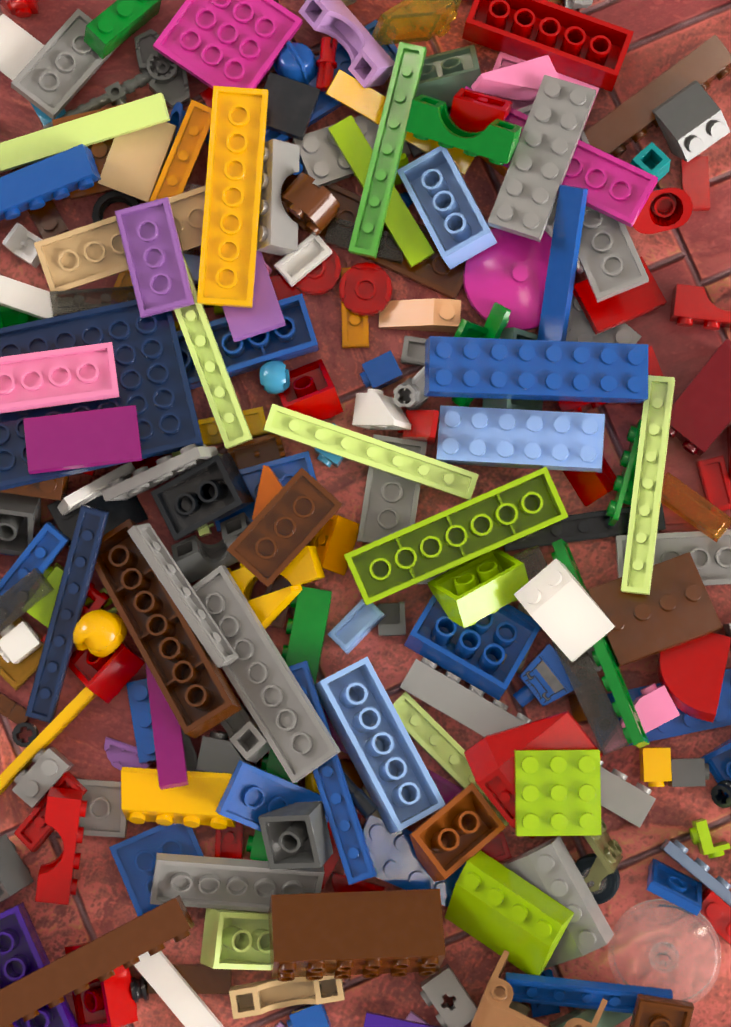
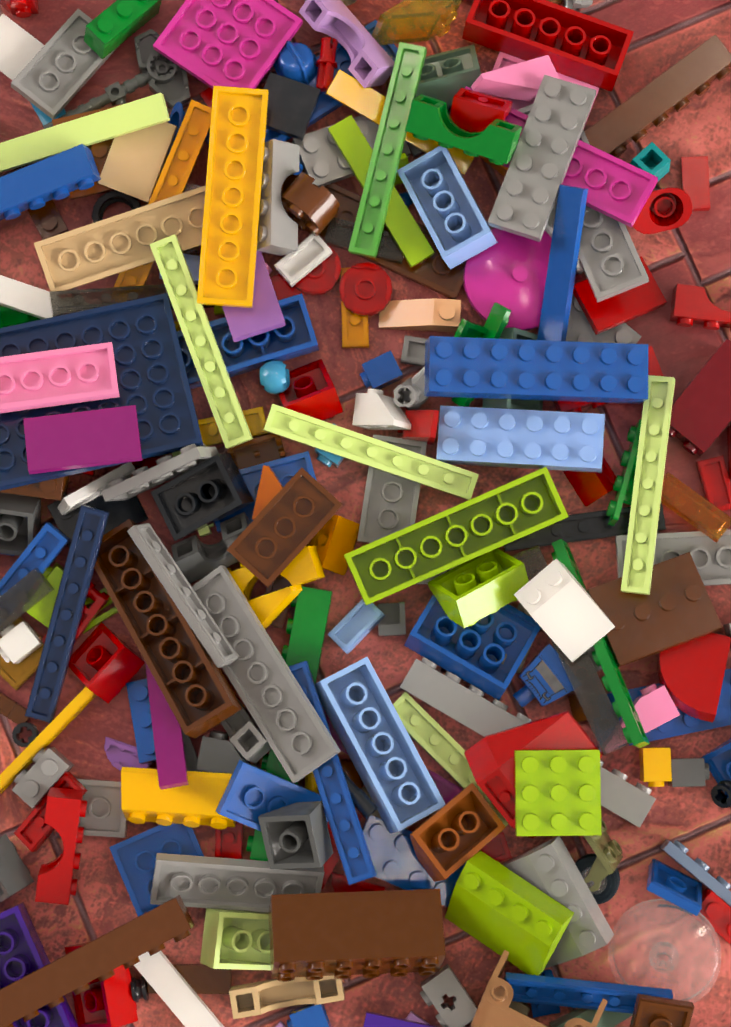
white bracket [2,222,43,268] -> none
yellow piece [73,609,127,658] -> none
medium lavender tile [115,197,195,318] -> none
dark grey slope [652,80,731,162] -> none
lime bracket [689,818,731,858] -> none

